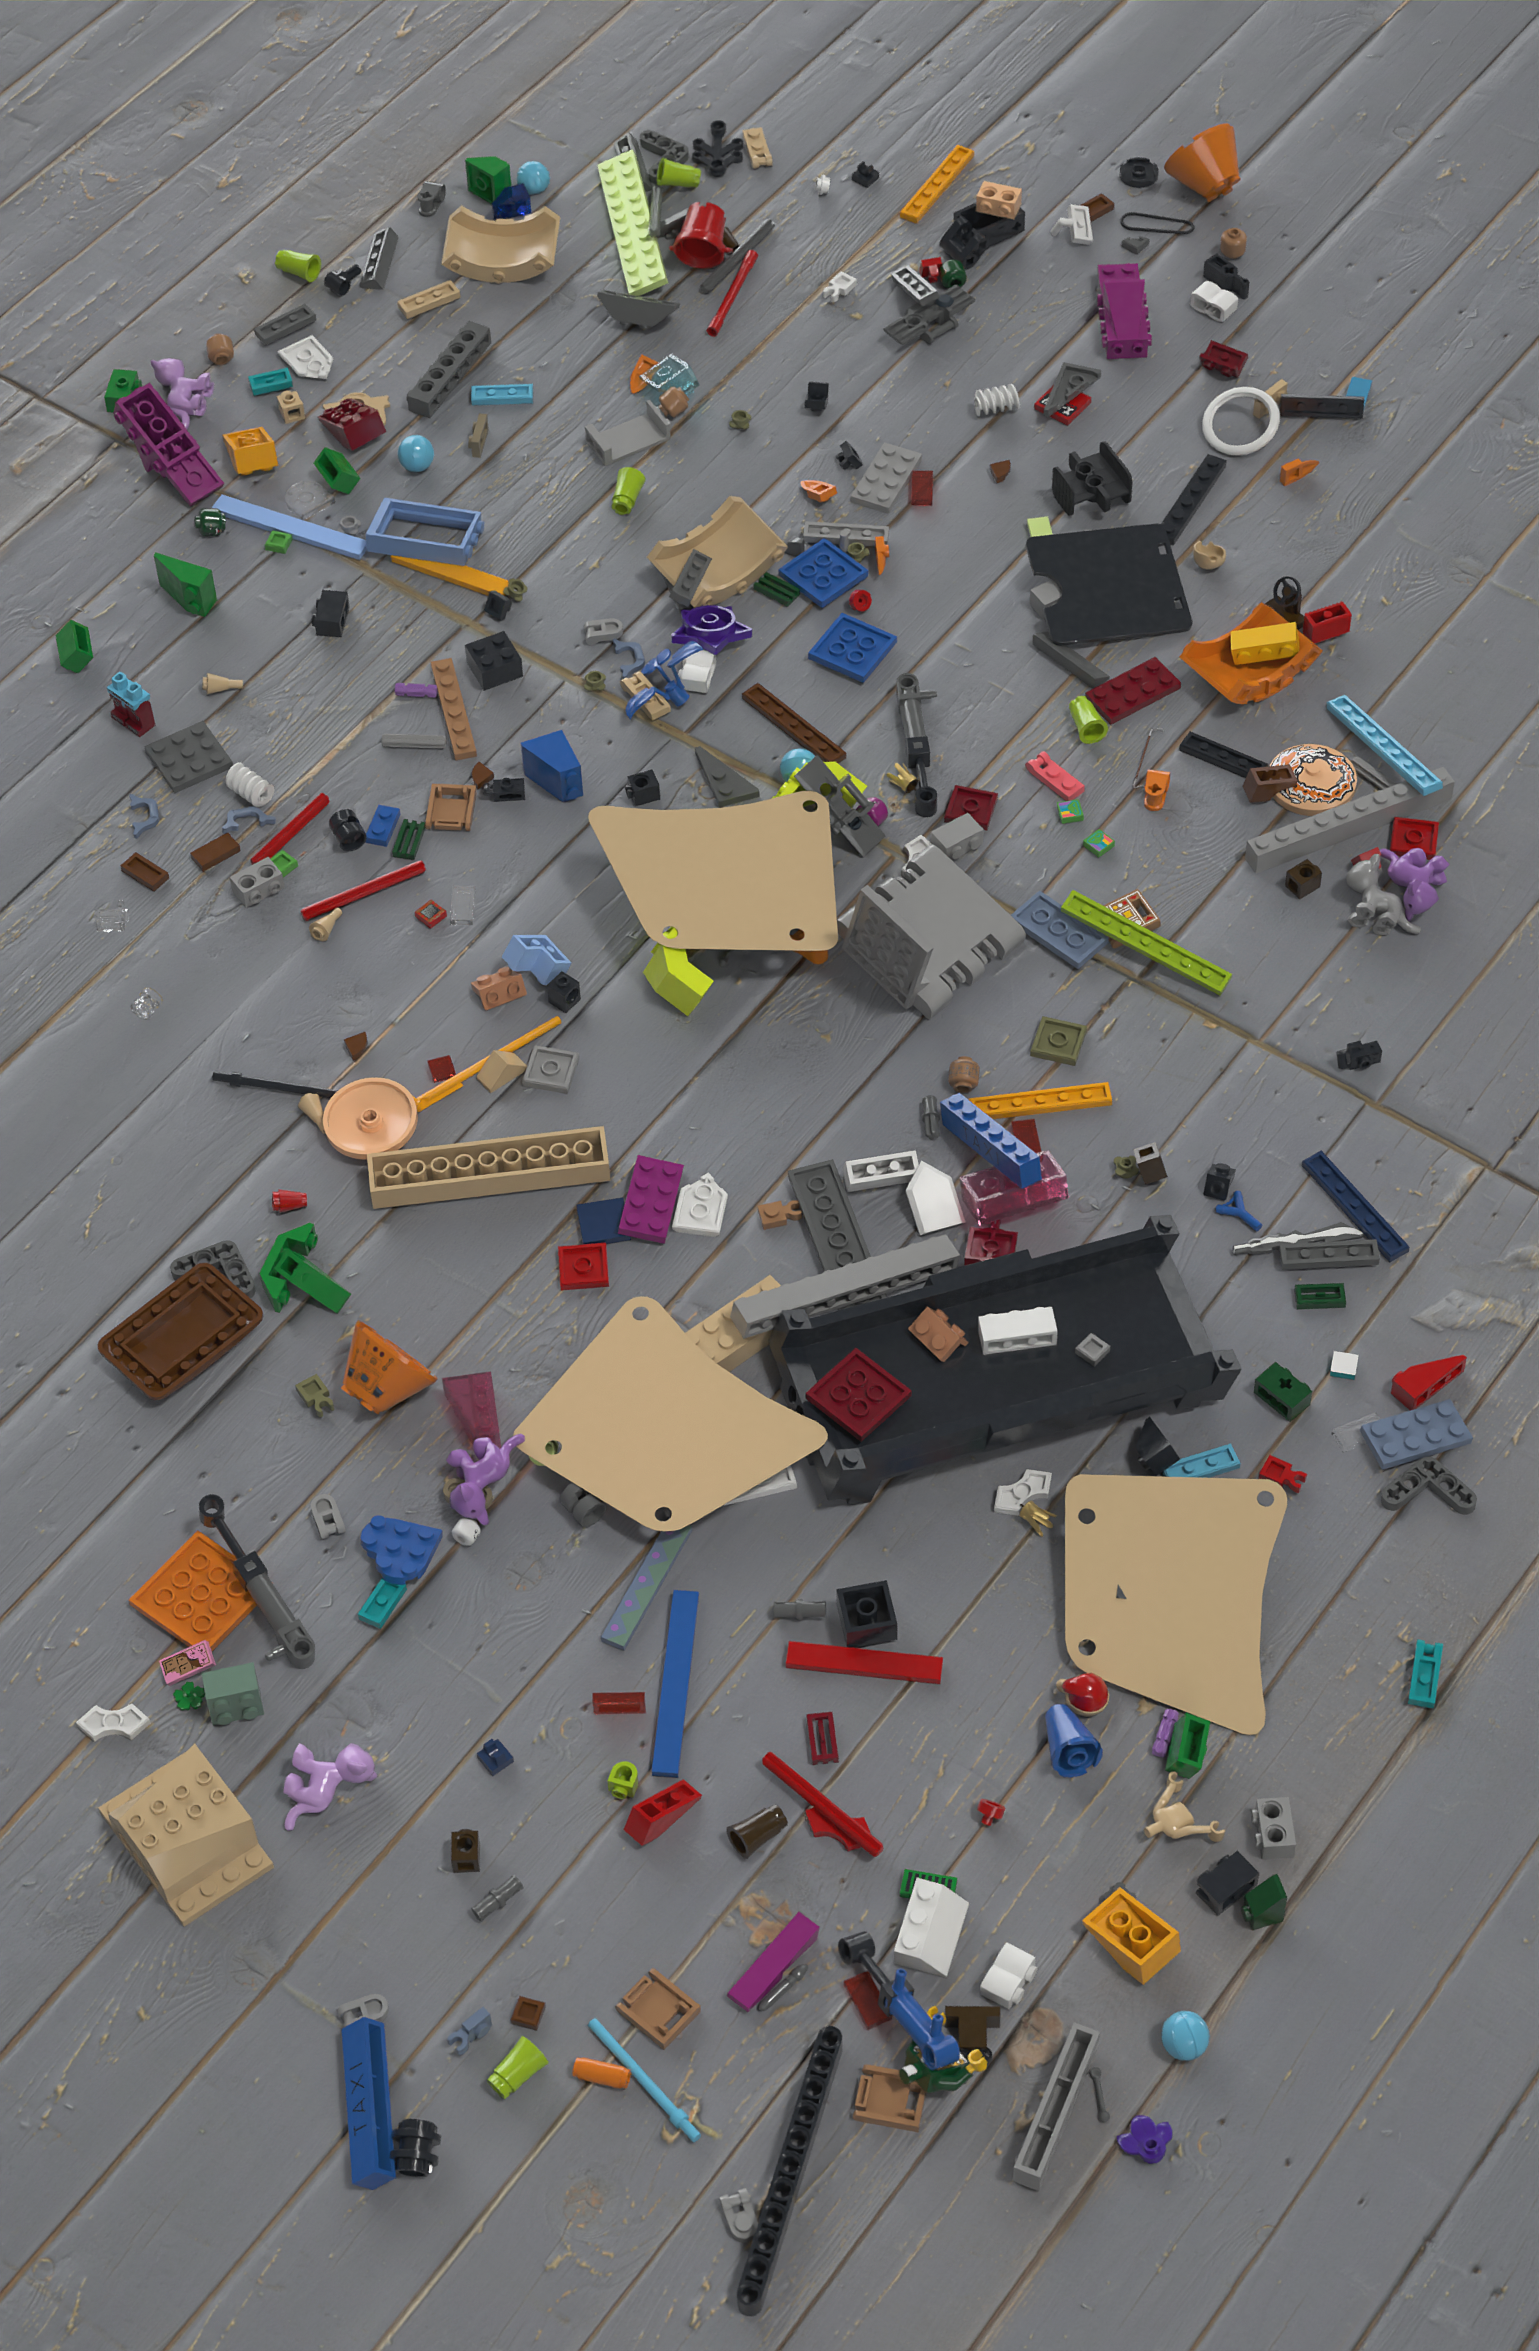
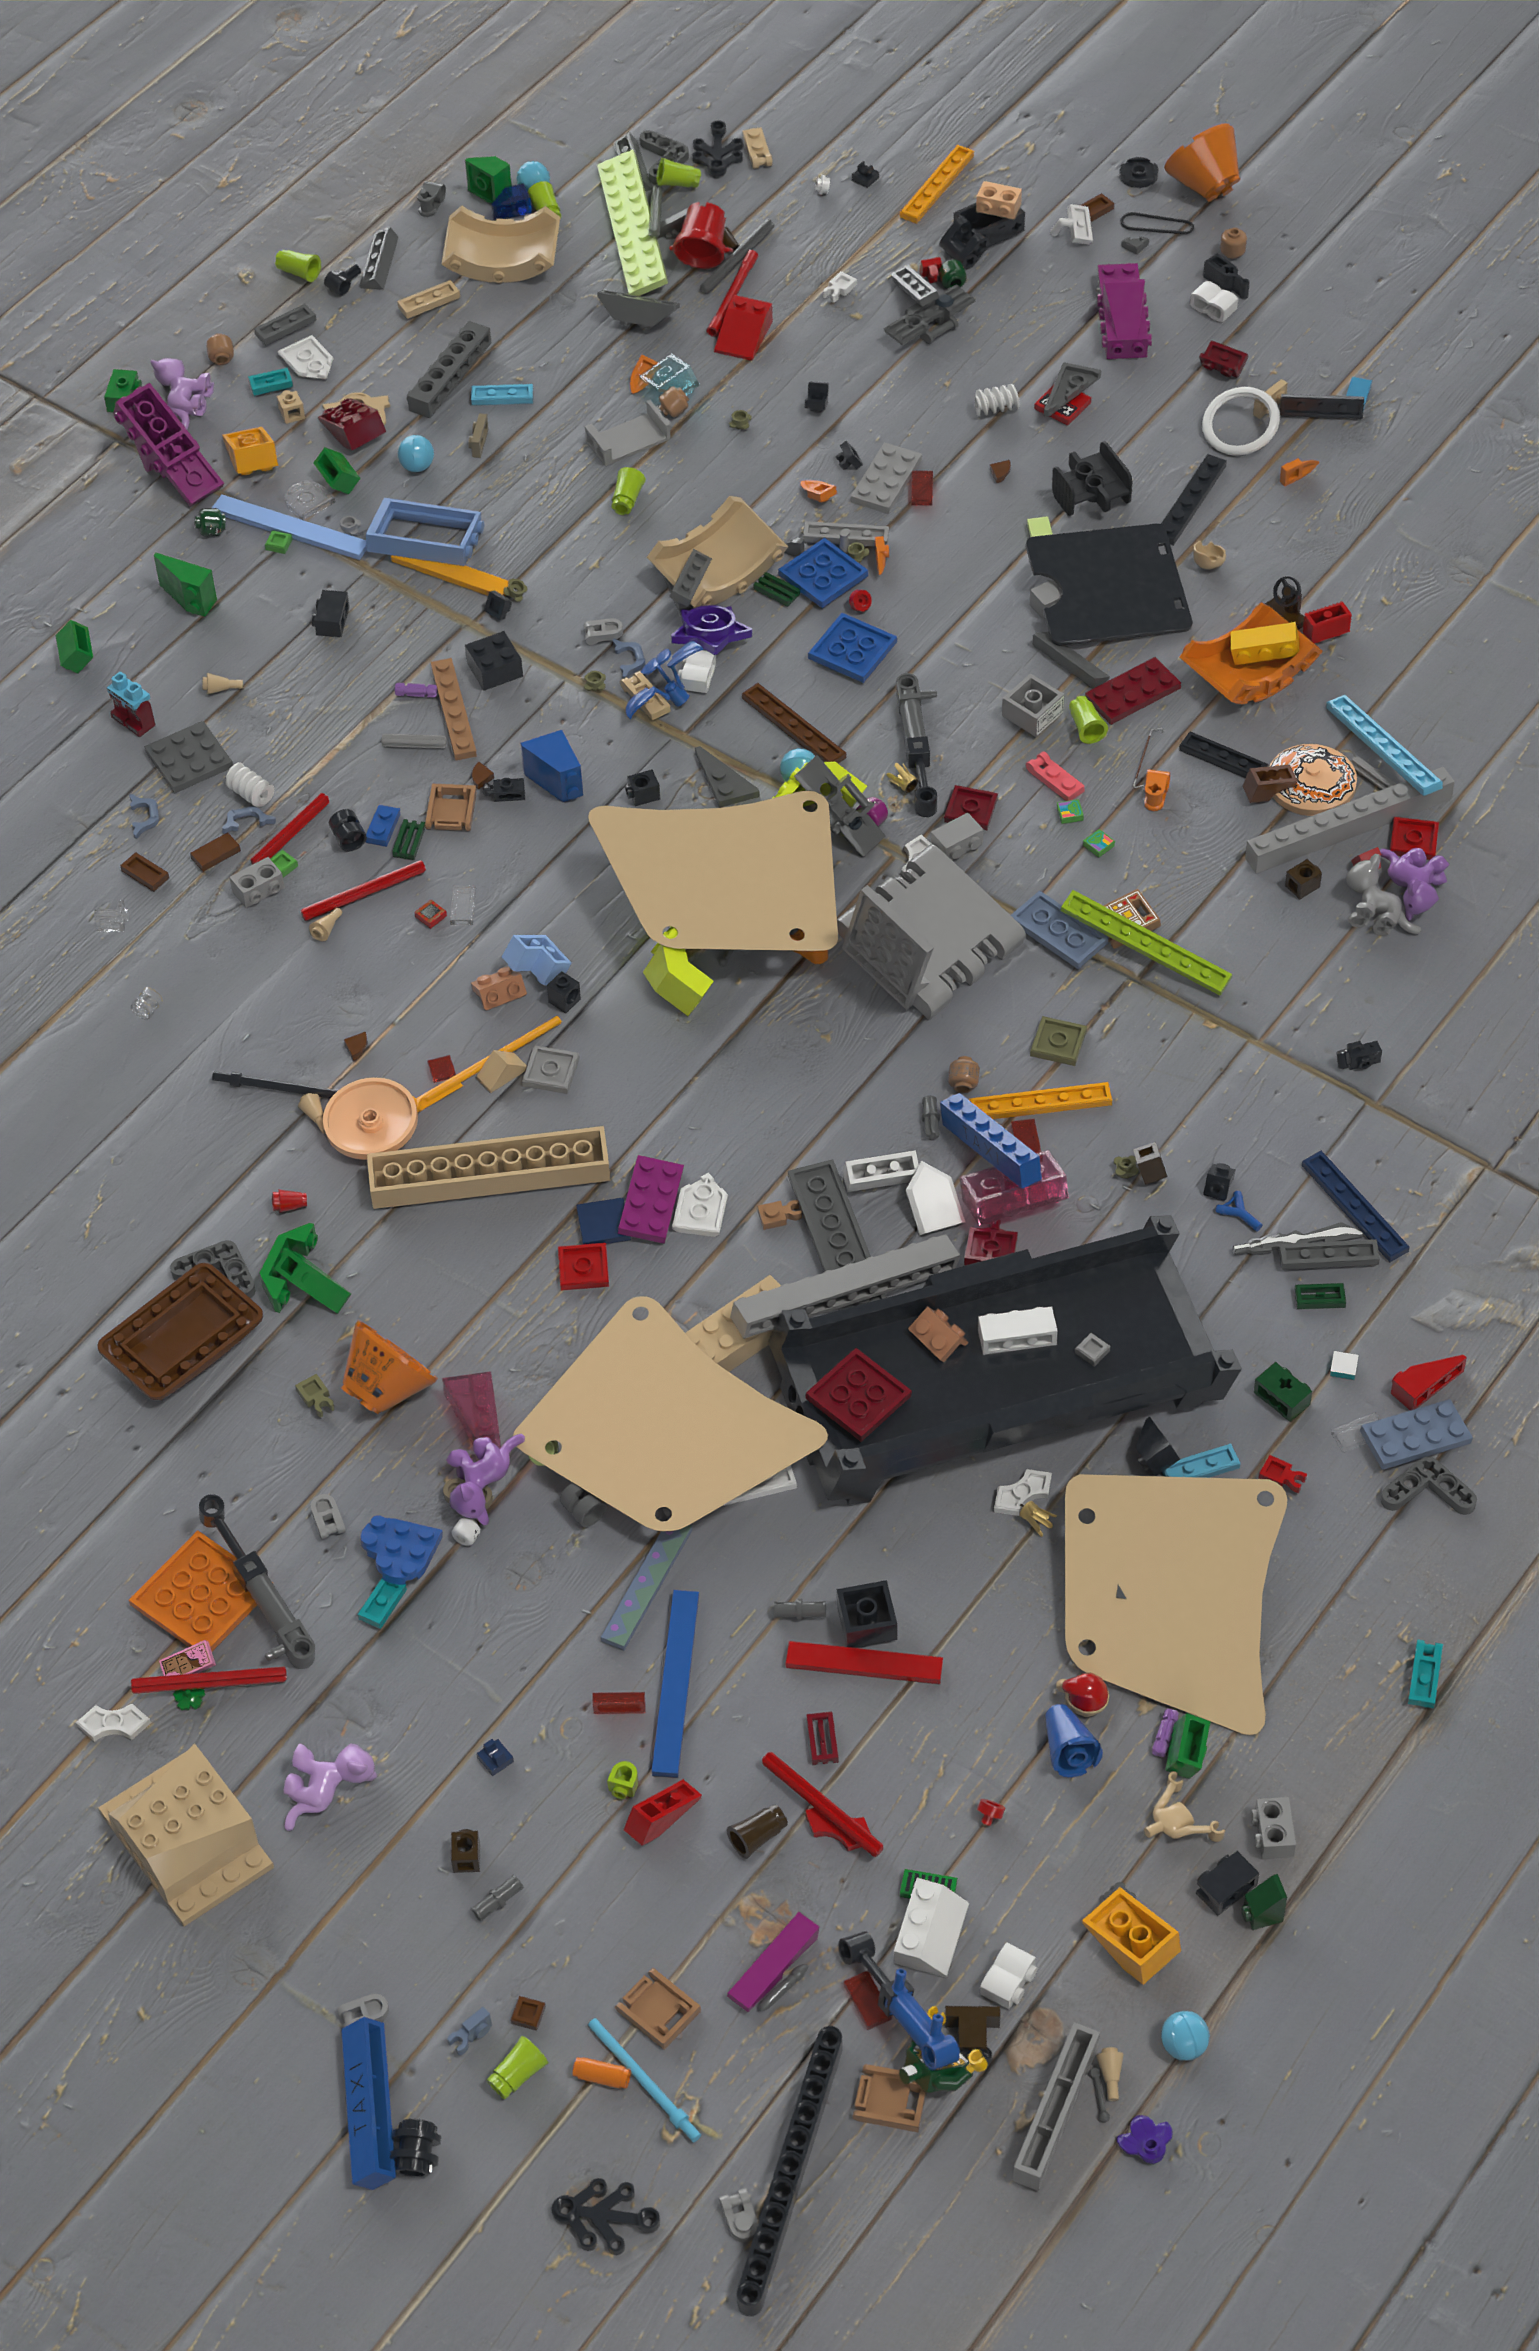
sand green brick [202,1662,264,1725] -> none
none -> red axle [131,1667,287,1694]
none -> lime plant [527,181,561,218]
none -> black plant [551,2178,660,2255]
none -> red slope [714,295,773,361]
none -> light grey brick [1002,673,1065,737]
none -> tan cone [1096,2047,1124,2101]

